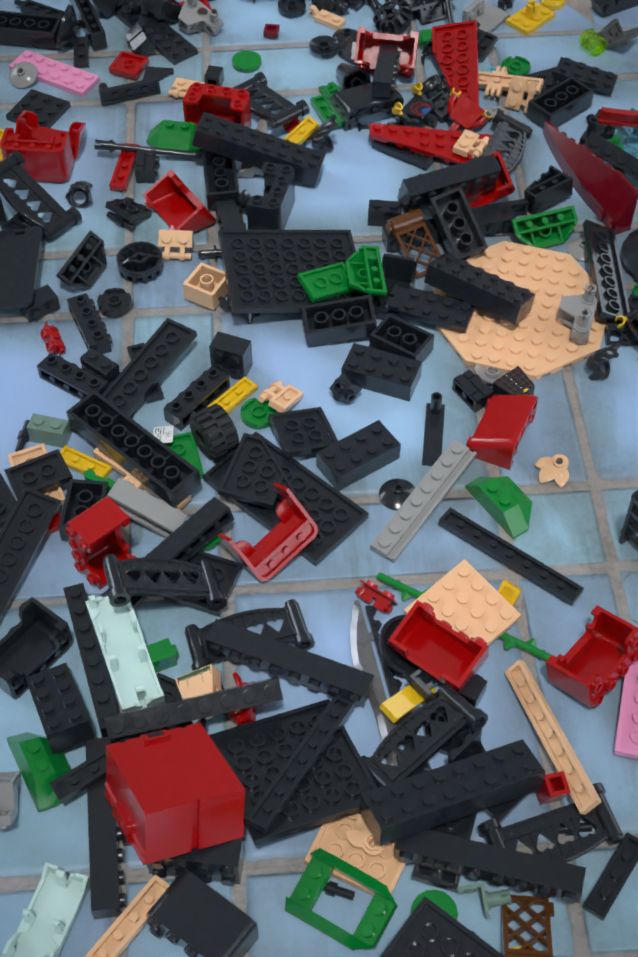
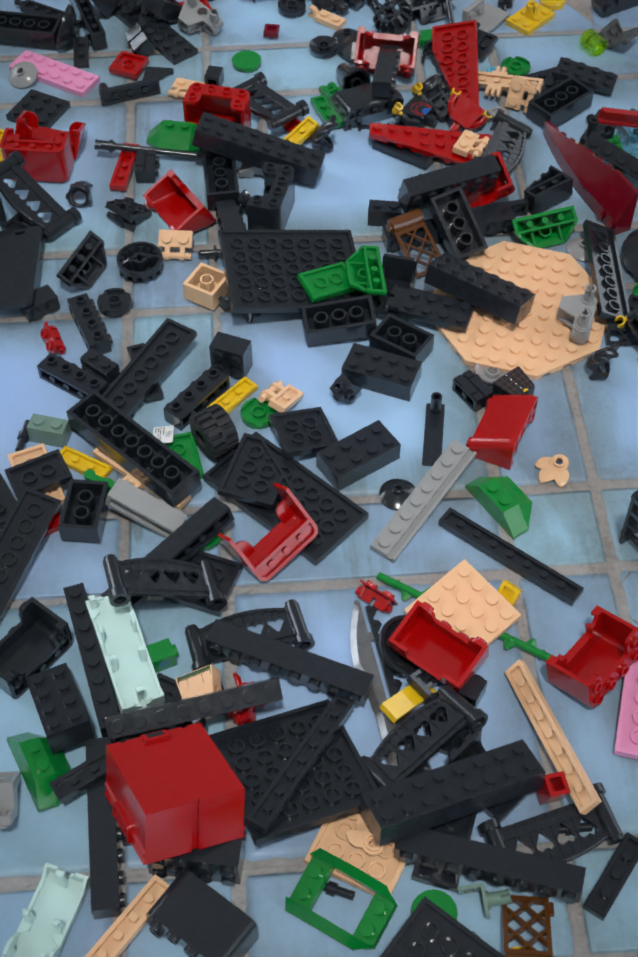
red windscreen [65,496,137,590] -> none

